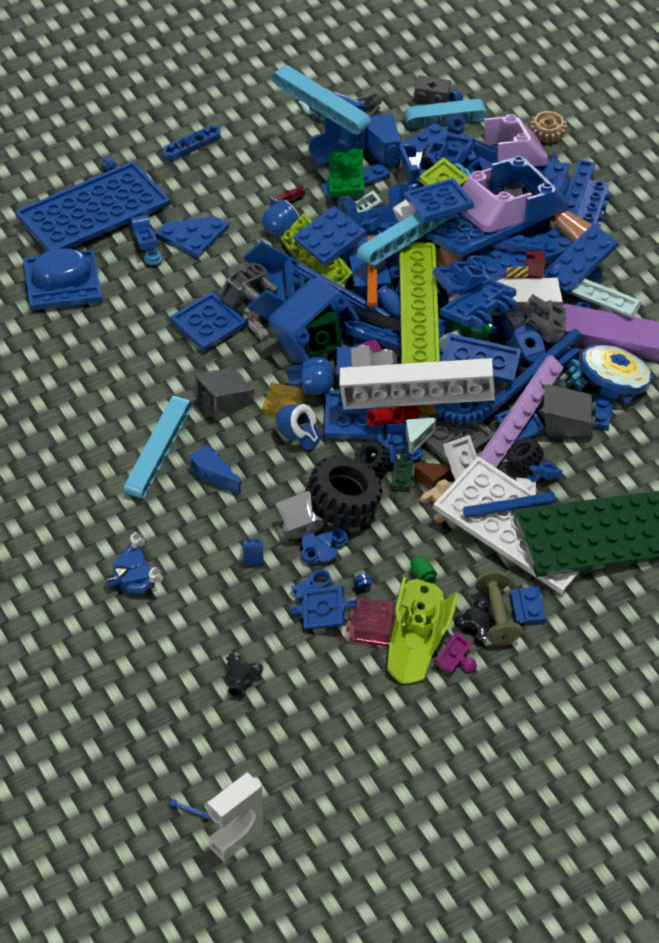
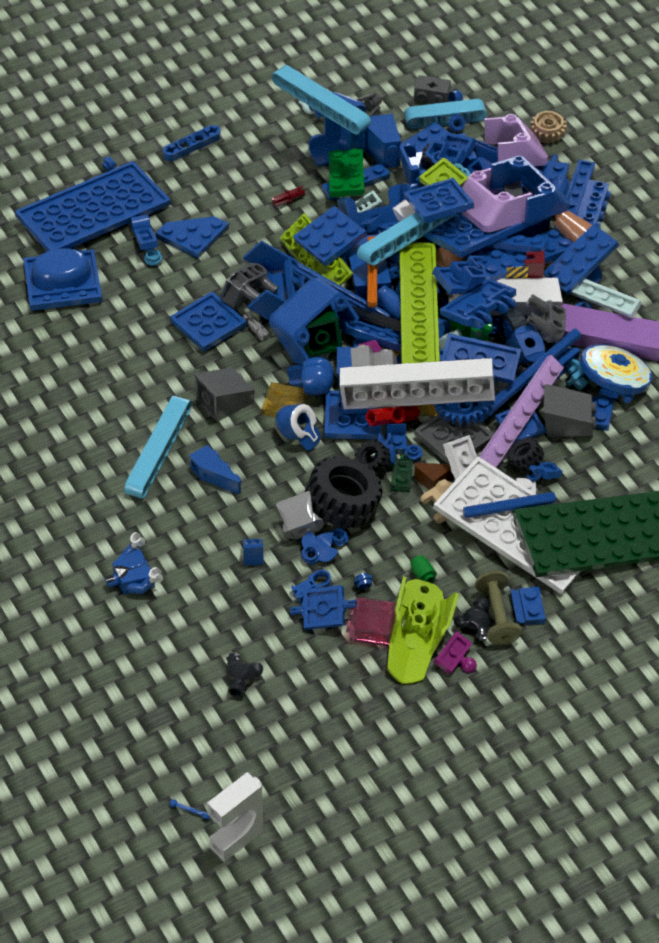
blue piece [261,195,299,238] -> none
light aqua slope [406,418,436,454] -> none

